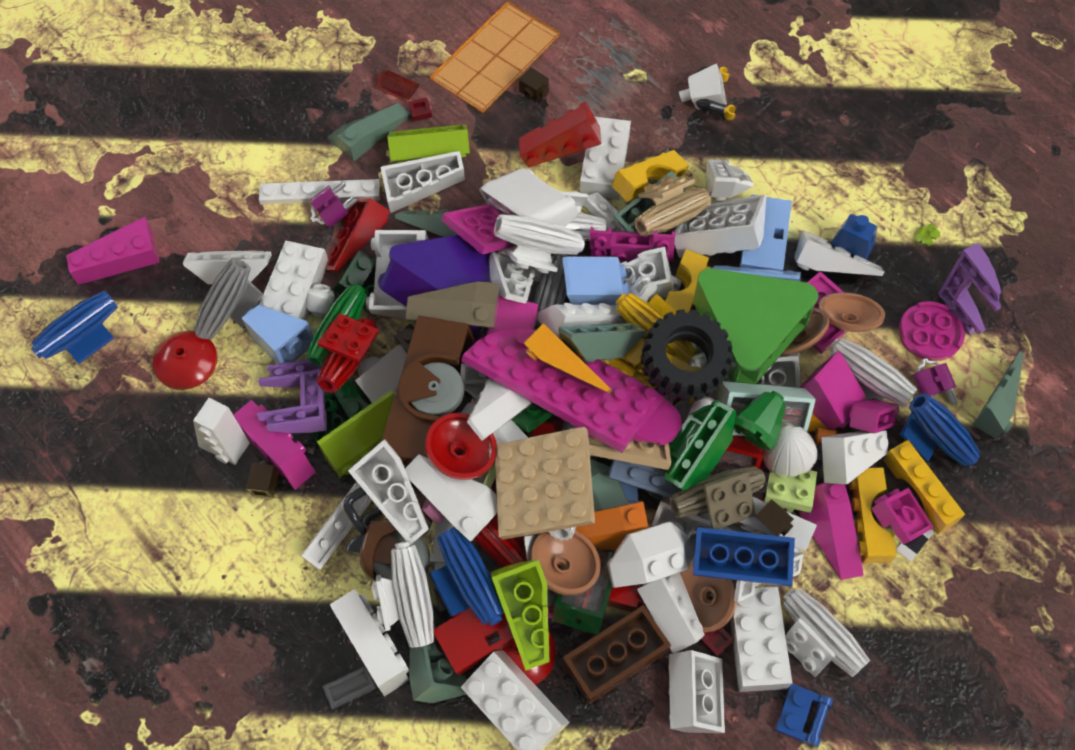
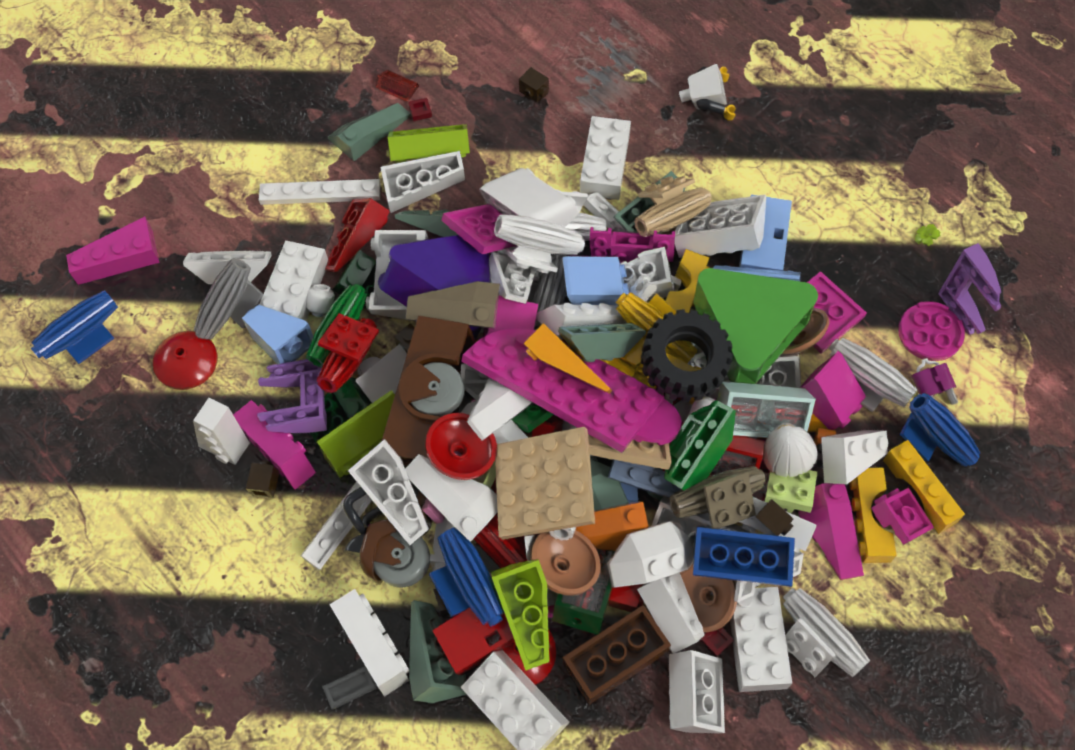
magenta piece [310,180,357,227] -> none
white plate [372,541,434,648] -> none
clear orange piece [430,1,561,113] -> none
red wedge [519,101,602,168] -> none
yellow arch [612,150,689,202] -> none
white wedge [706,159,754,200] -> none
green cone [734,391,786,450] -> none
blue plate [775,683,833,748] -> none
white wedge [794,230,884,276] -> none
nougat dish [818,293,885,332] -> none
blue torso [830,214,877,260] -> none
dark pink brick [849,398,899,434] -> none
sticker [896,529,934,561] -> none
sand green wedge [972,351,1024,439] -> none

